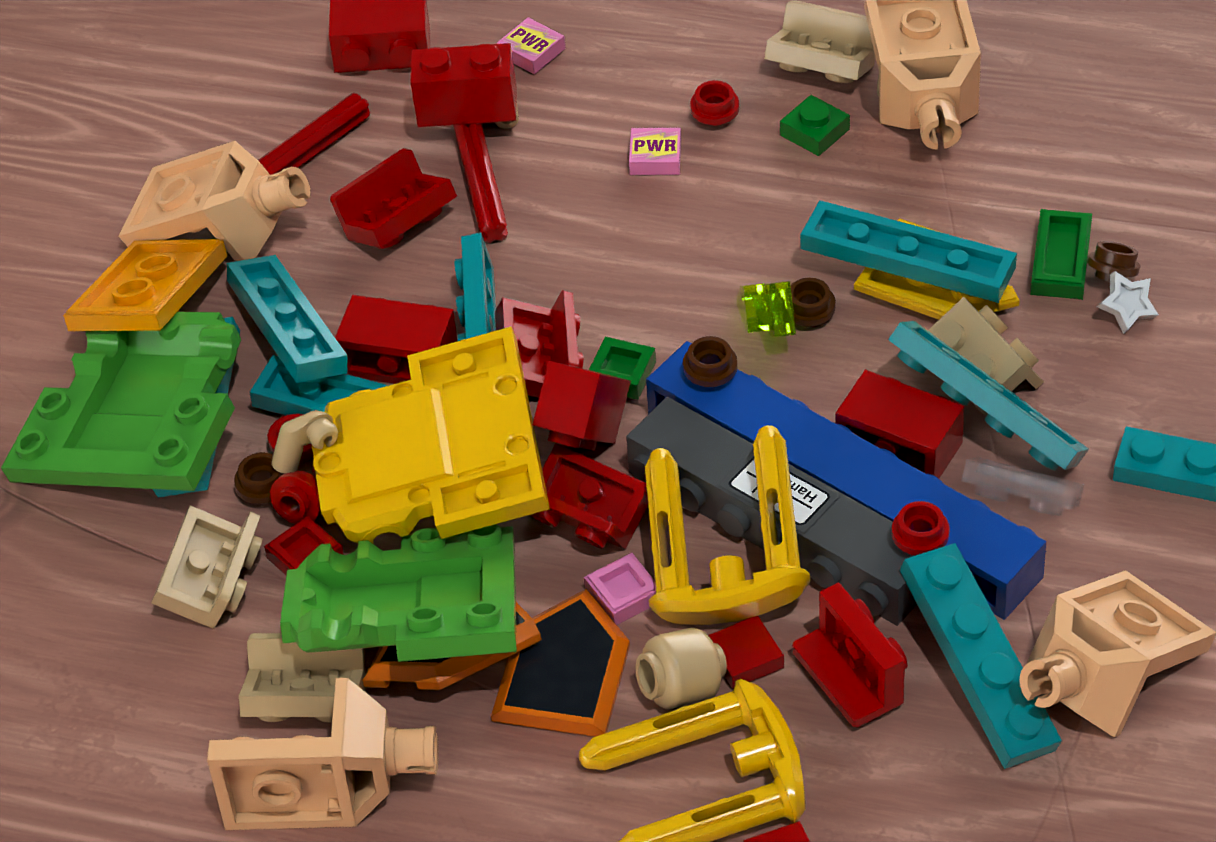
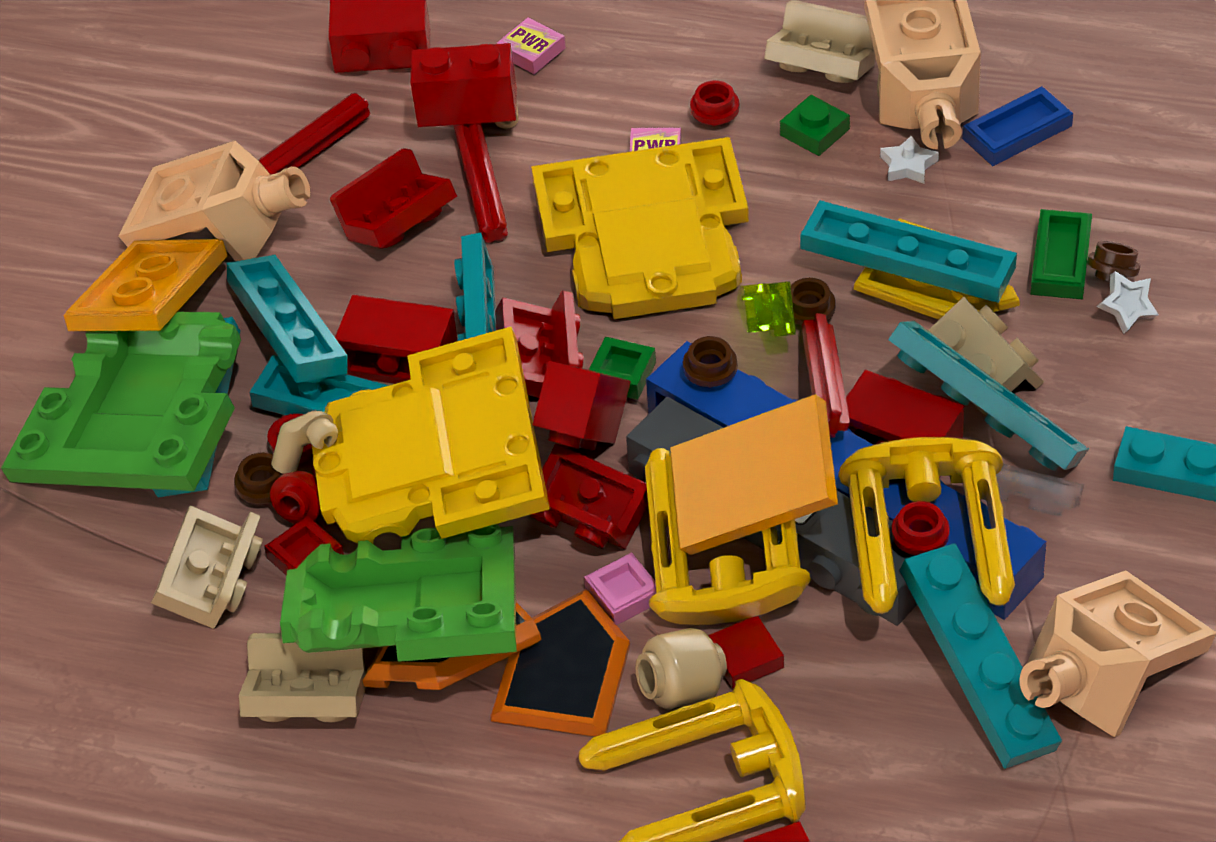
light nougat plate [207,678,438,830] -> none
red bracket [792,582,908,727] -> none
none -> yellow piece [531,137,749,319]
none -> light orange tile [670,394,838,555]
none -> red axle [802,313,850,438]
none -> yellow piece [838,437,1015,614]
none -> white piece [880,136,939,184]
none -> blue tile [962,86,1073,166]

